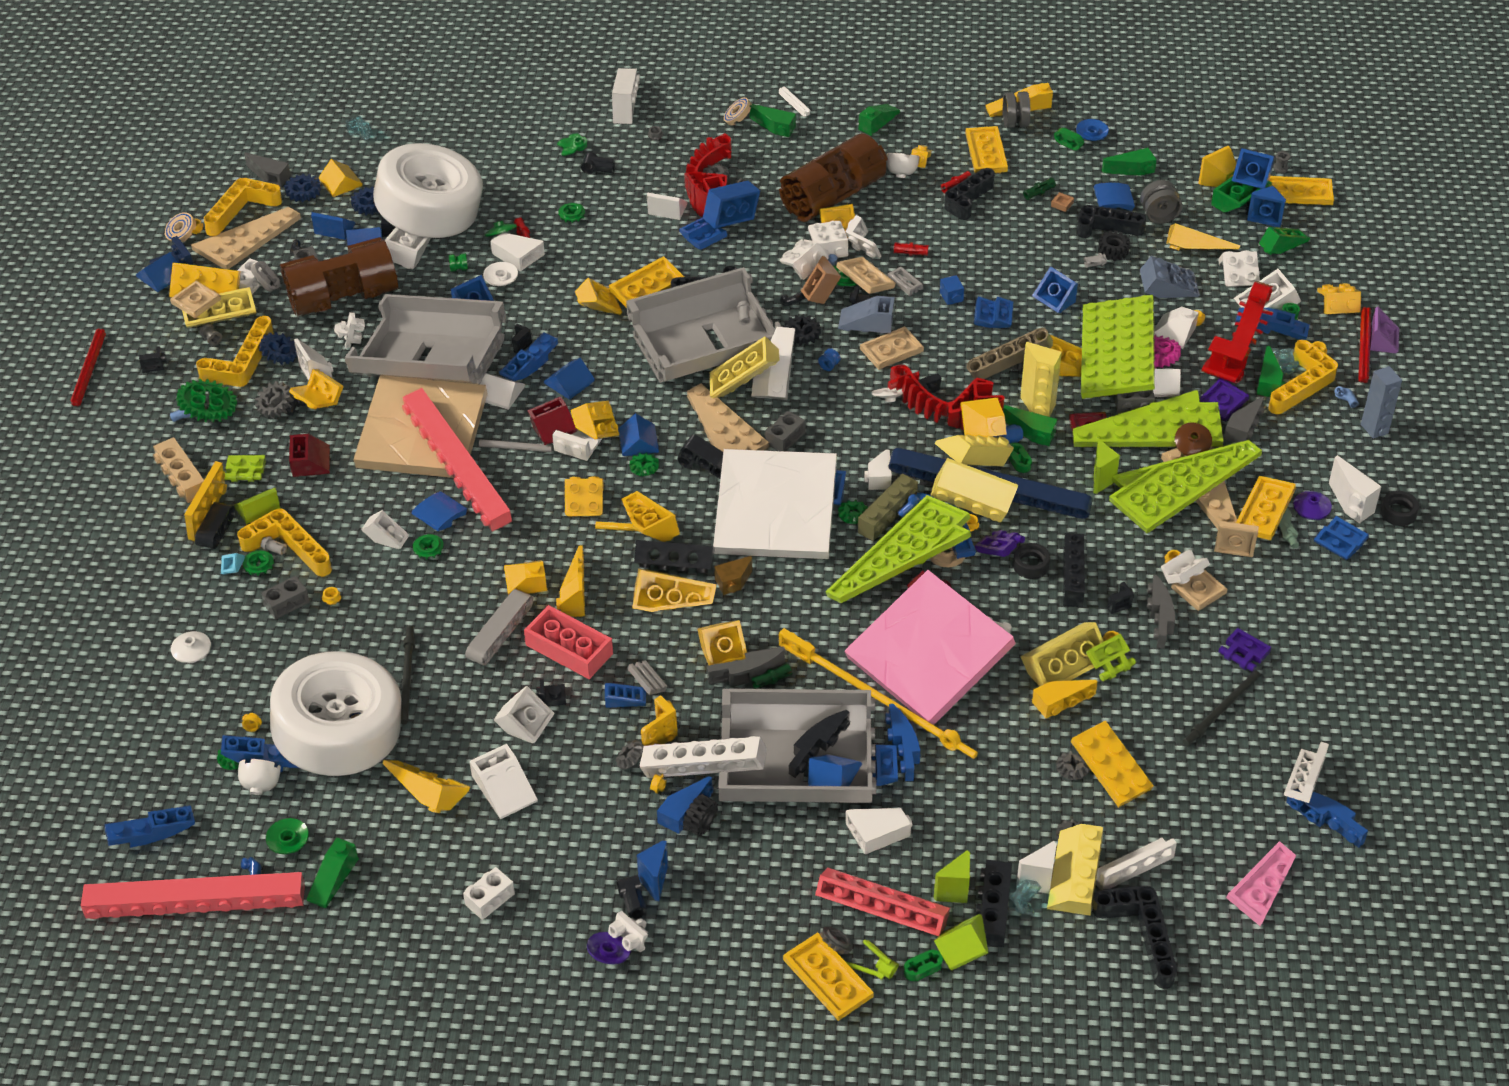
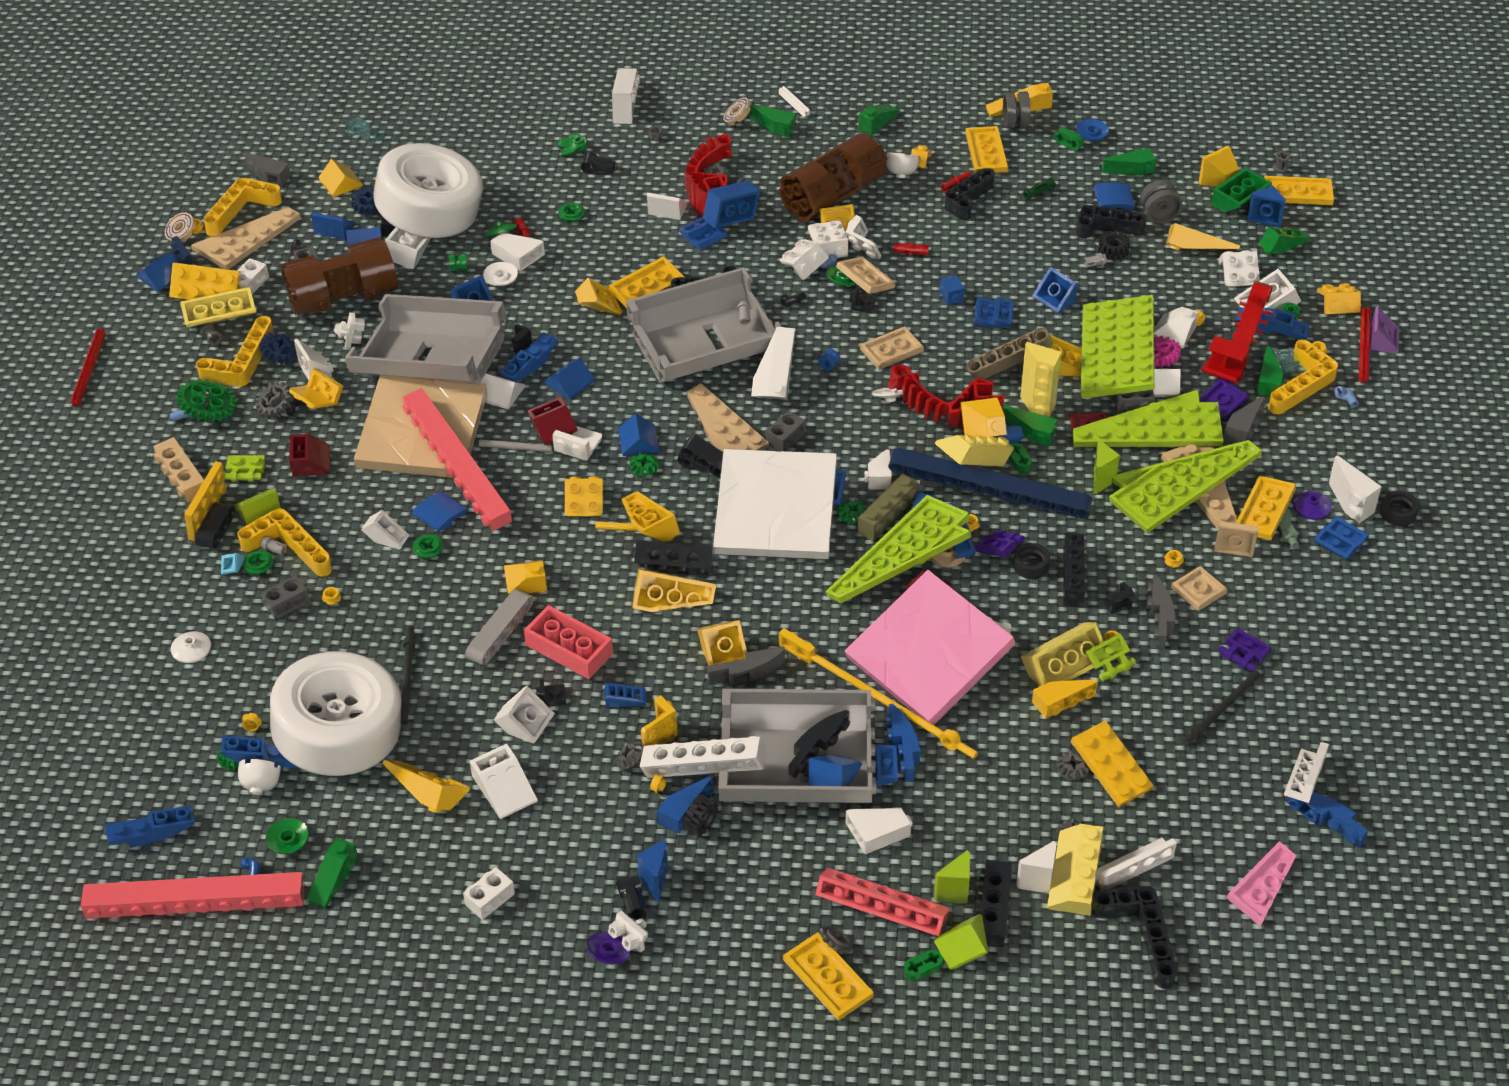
black bracket [139,346,167,373] -> none
tan tile [170,281,221,318] -> none
light grey beam [251,261,280,292] -> none
dark blue gear [284,173,321,202] -> none
yellow wedge [556,545,585,617] -> none
yellow slope [570,401,619,439] -> none
light grey tile [628,660,667,695] -> none
light yellow slope [710,337,780,398] -> none
pearl gold slope [715,556,752,595] -> none
dark green pin [751,663,793,689] -> none
black gear [783,314,821,346] -> none
medium nougat slope [801,256,841,304] -> none
sand blue slope [838,296,895,334] -> none
lime plant [845,940,899,980] -> none
light grey tile [888,267,923,296] -> none
blue arm [898,494,921,518] -> none
black bracket [919,374,942,393] -> none
light yellow slope [931,458,1018,523] -> none
clear light blue bracket [1010,879,1042,915] -> none
medium nougat plate [1051,192,1074,212] -> none
sand blue slope [1140,255,1200,298] -> none
white bracket [1161,549,1210,585] -> none
reddish brown dish [1174,422,1212,456] -> none
blue slope [1232,148,1274,189] -> none
sand blue brick [1361,366,1402,438] -> none

